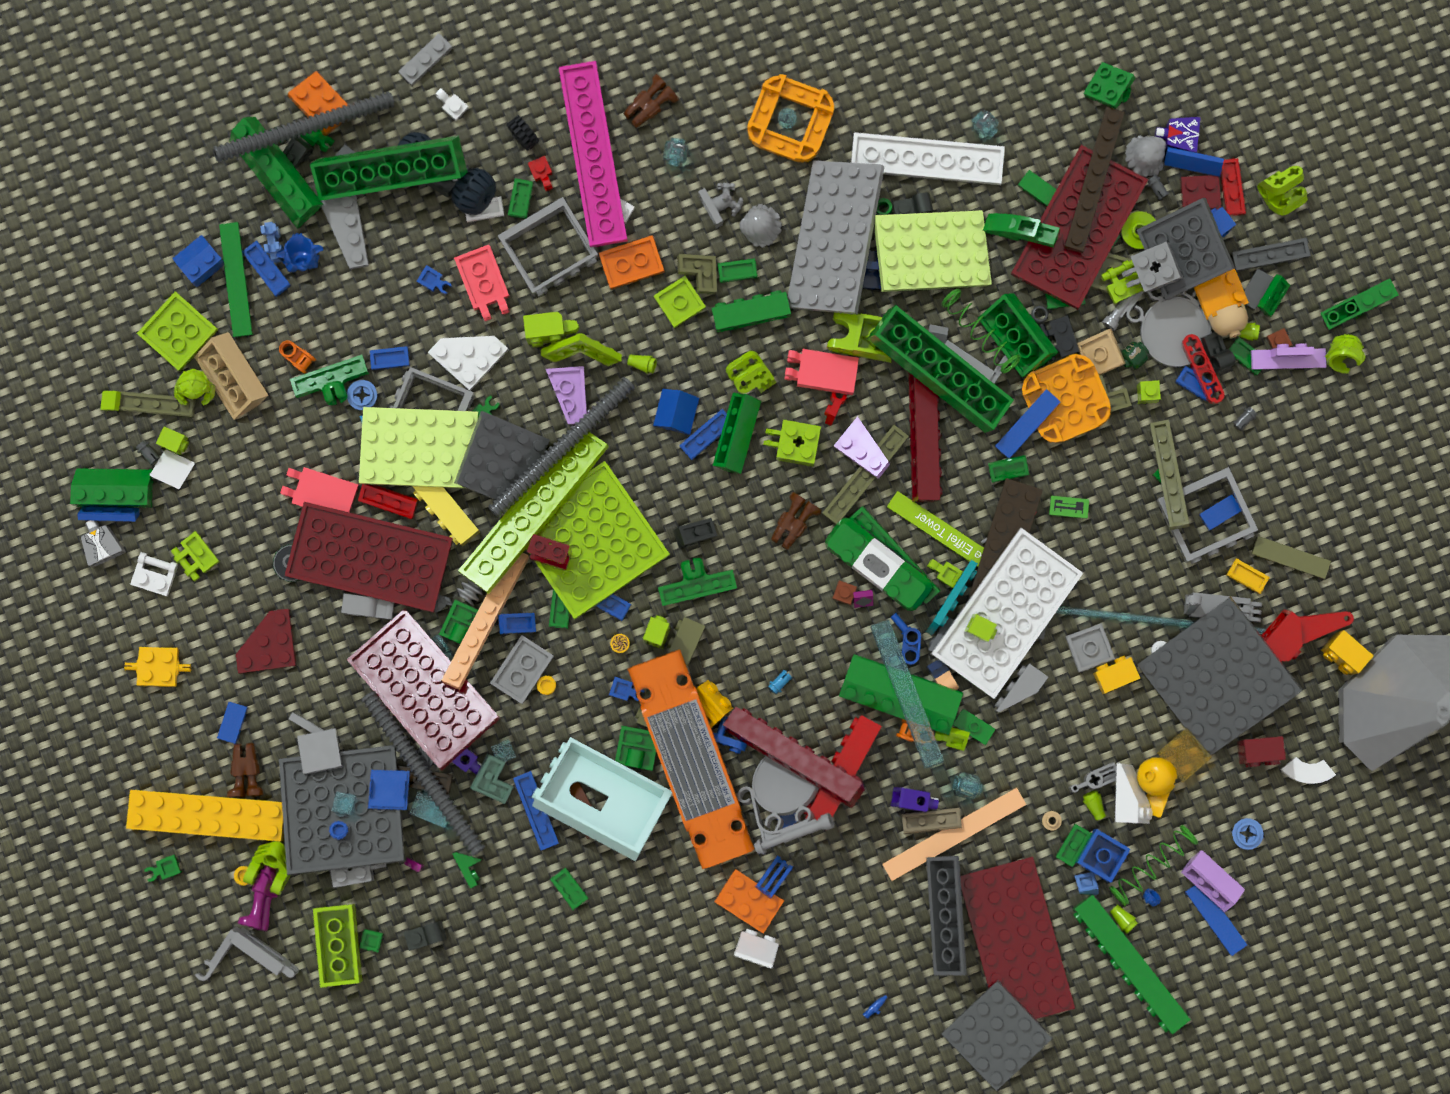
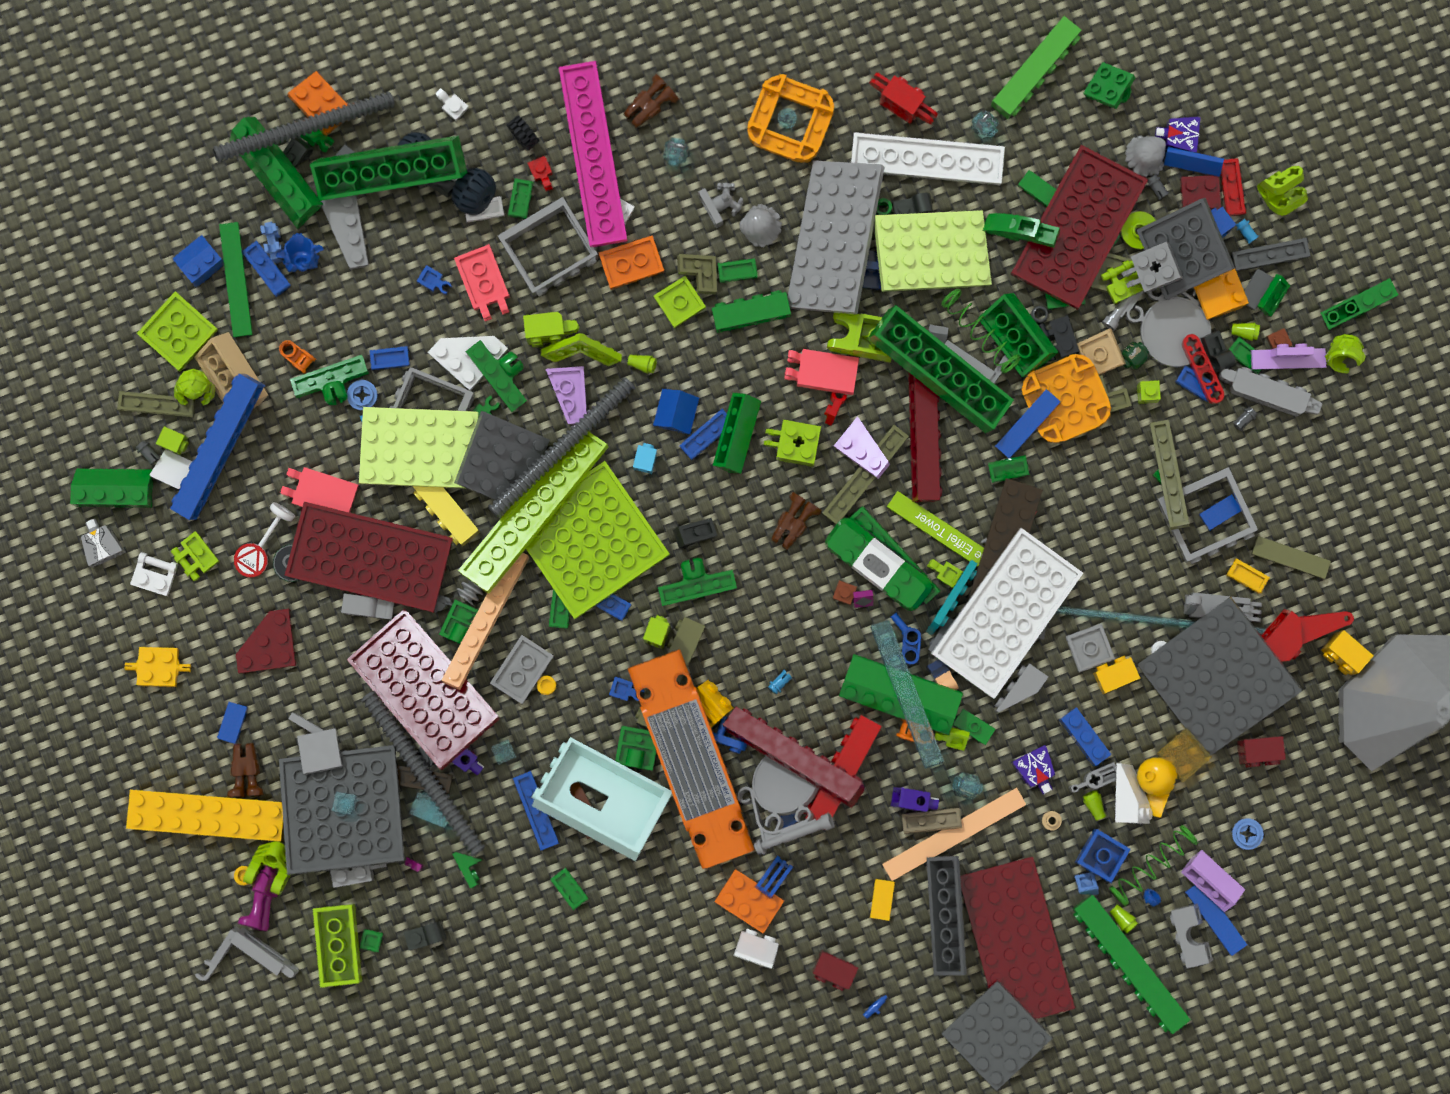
blue tile [78,506,140,522] -> none
lime tile [100,391,121,411] -> none
green plate [144,855,182,882] -> none
blue piece [329,821,348,840] -> none
red plate [358,484,418,519] -> none
blue piece [368,770,410,810] -> none
light grey plate [398,34,453,86] -> none
clear light blue tile [431,634,449,653] -> none
sand green tile [470,753,514,804] -> none
blue tile [498,613,536,634] -> none
dark red panel [527,534,572,571] -> none
tile [610,634,630,653] -> none
lime piece [726,351,777,393] -> none
lime brick [965,614,997,642] -> none
bright green tile [1049,496,1089,519] -> none
green plate [1055,824,1092,867] -> none
dark brown plate [1064,107,1124,253] -> none
tan cylinder [1208,304,1248,338] -> none
white tile [1280,757,1336,784] -> none
none -> blue brick [170,373,265,520]
none -> white piece [234,502,295,577]
none -> green plate [465,340,527,412]
none -> medium azure brick [633,443,657,474]
none -> dark red brick [812,950,858,991]
none -> red brick [869,72,938,125]
none -> yellow tile [870,879,895,921]
none -> bright green brick [991,16,1081,119]
none -> dark purple torso [1011,745,1055,794]
none -> blue brick [1059,707,1111,767]
none -> light grey arch [1170,903,1213,968]
none -> light grey hinge [1218,367,1322,417]
none -> dark azure pin [1236,219,1259,244]

